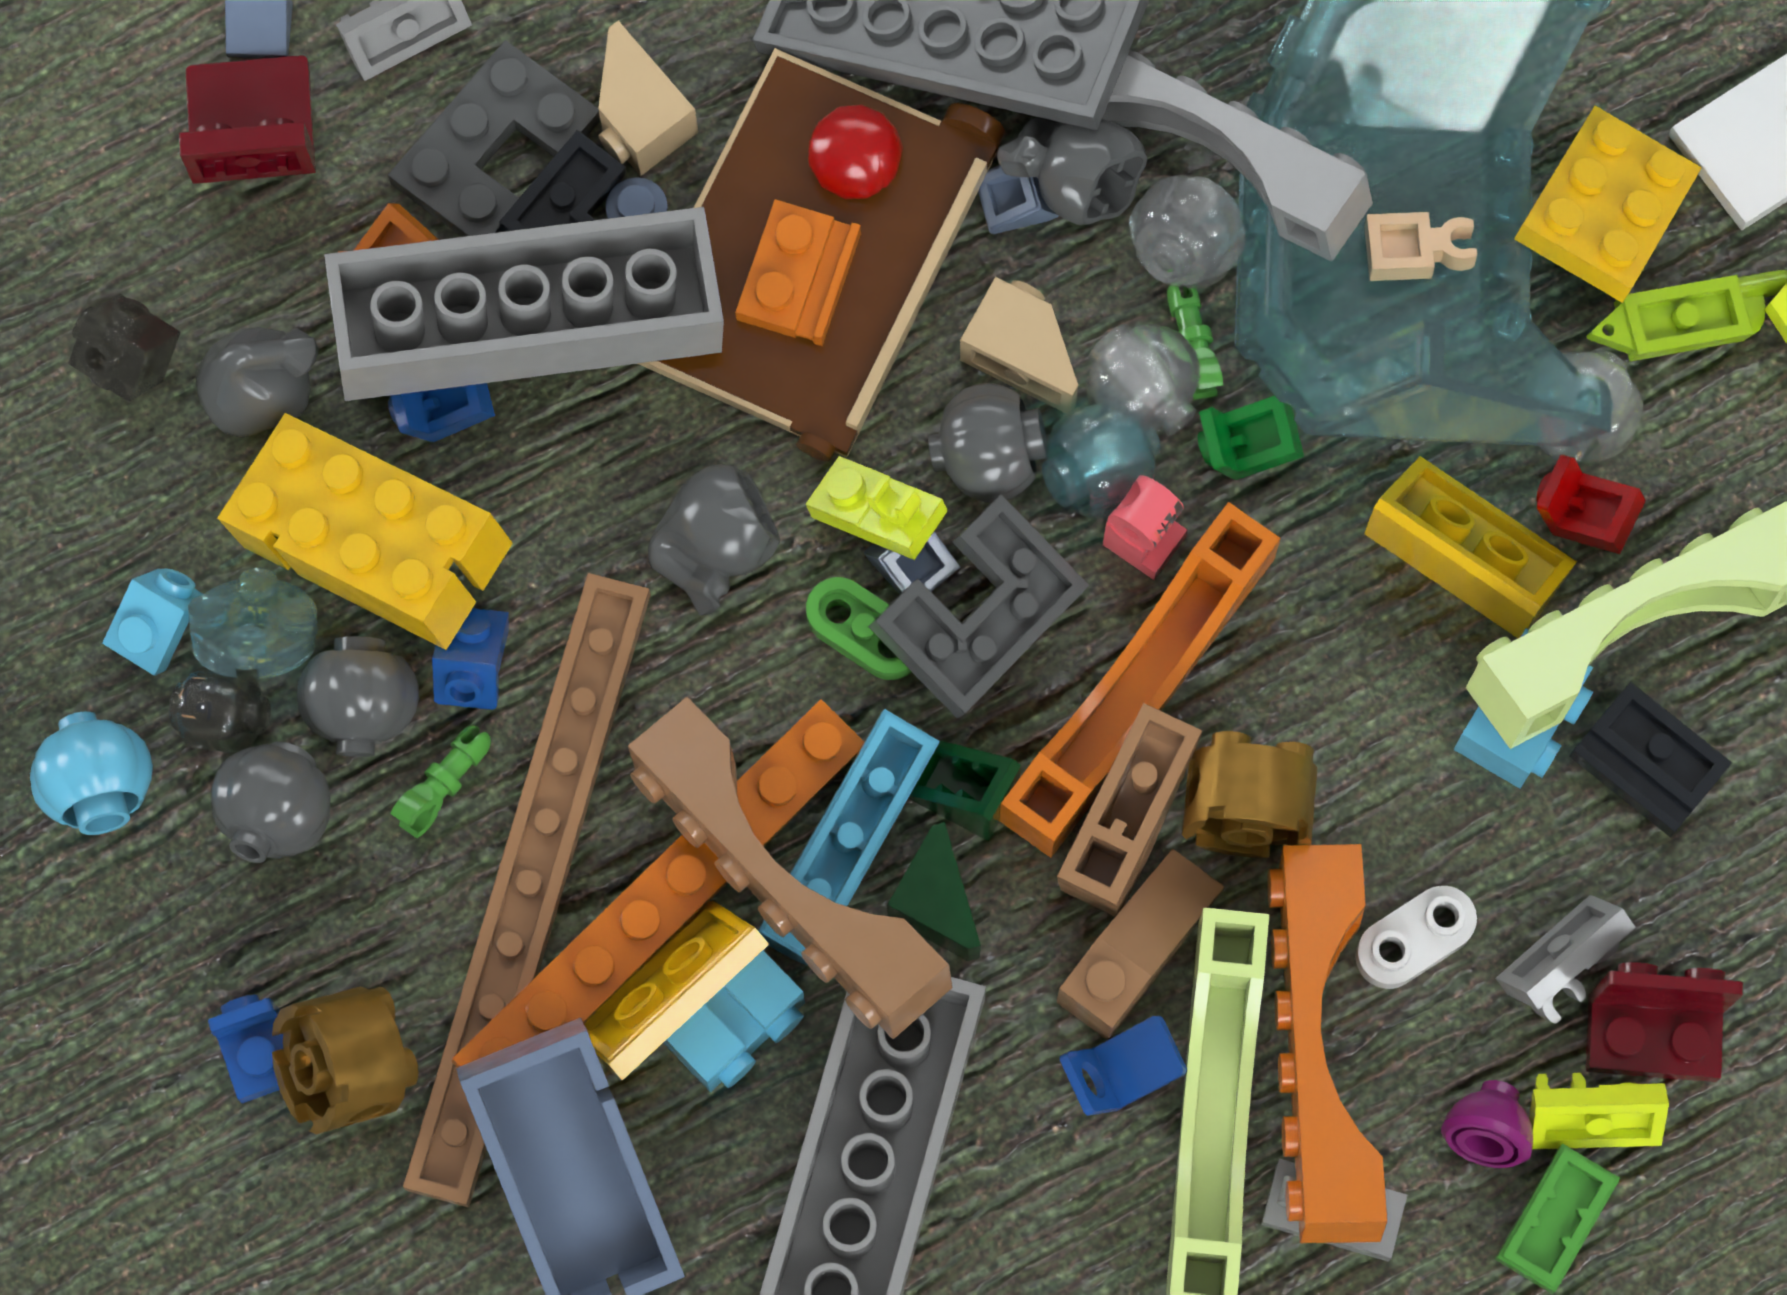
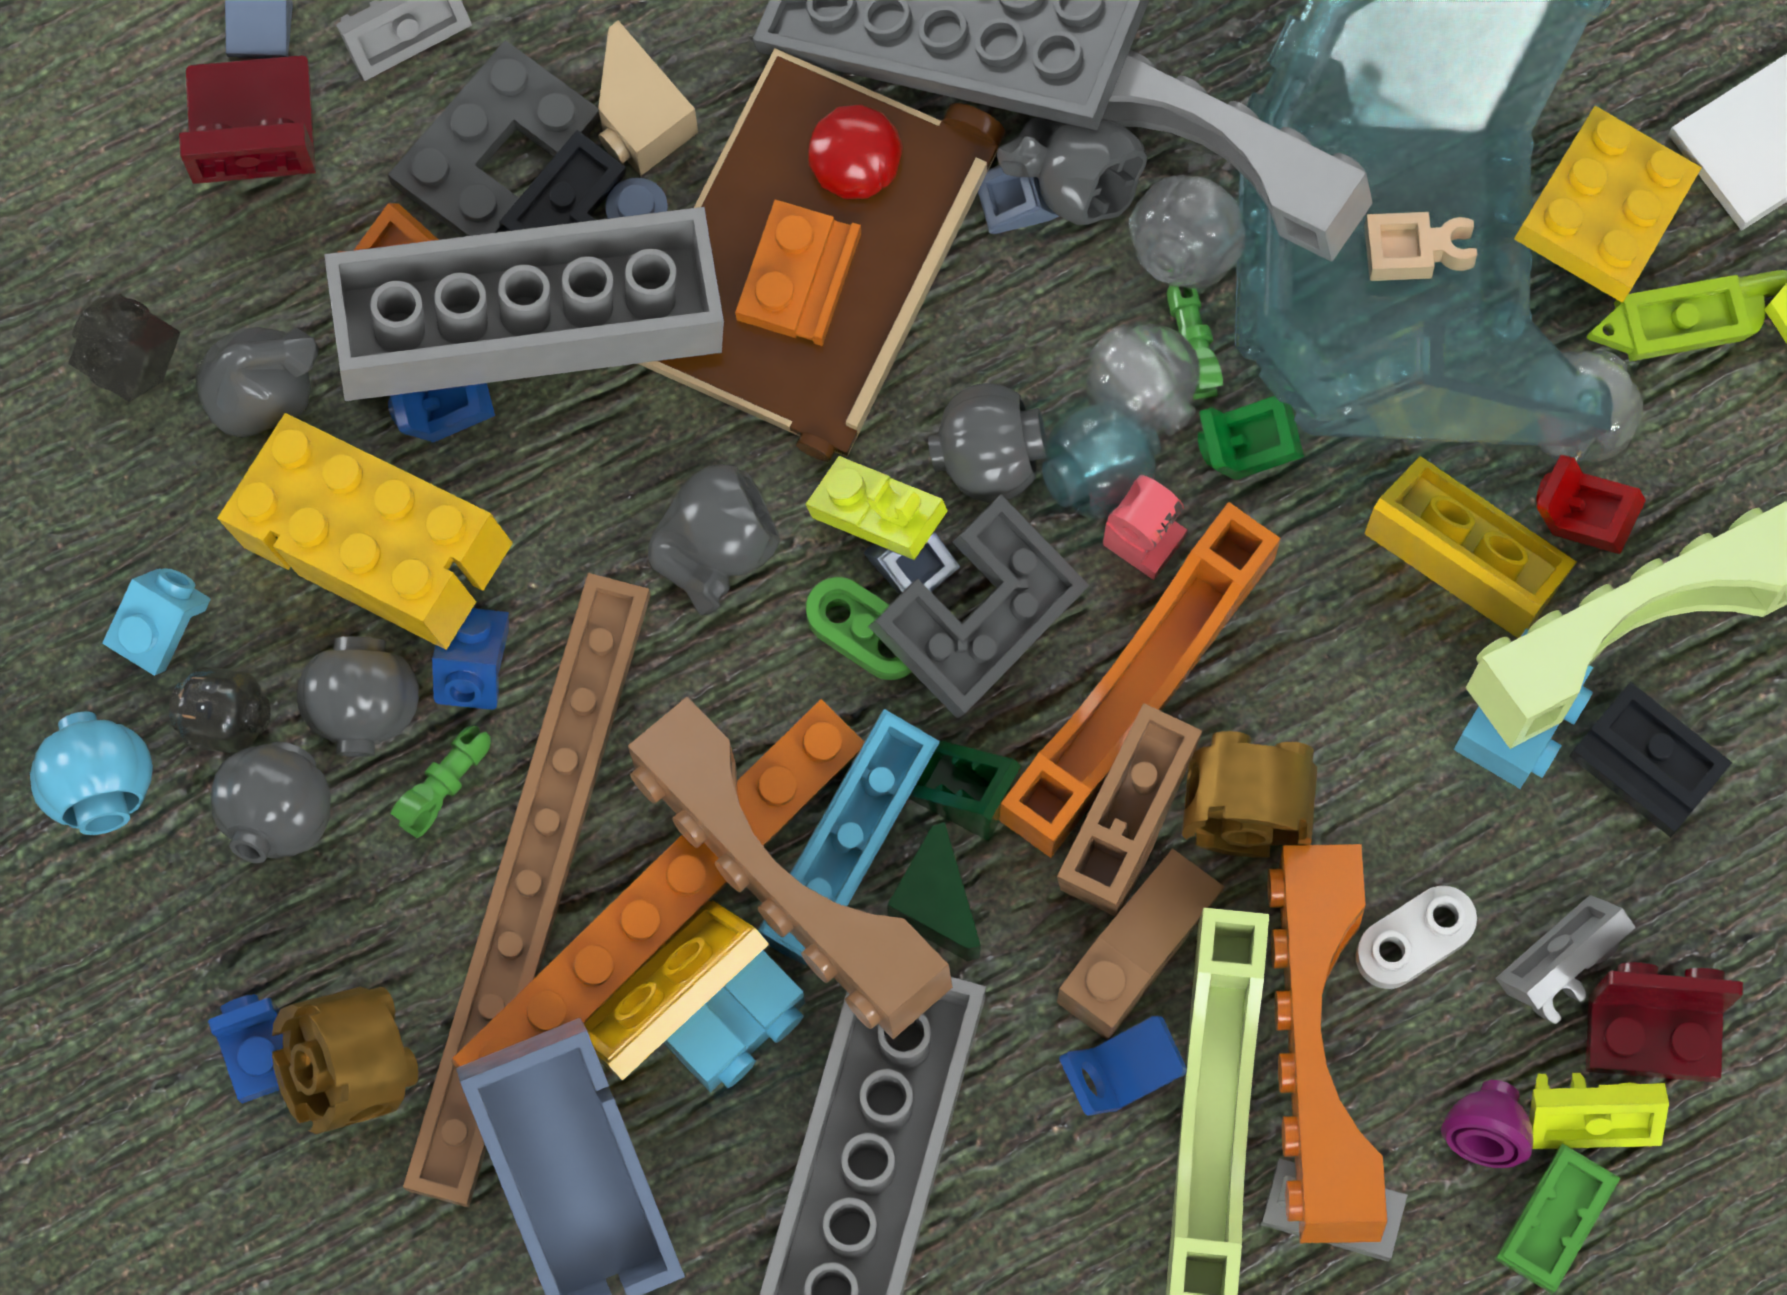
clear light blue plate [188,568,318,679] -> none
tan slope [960,277,1078,415] -> none

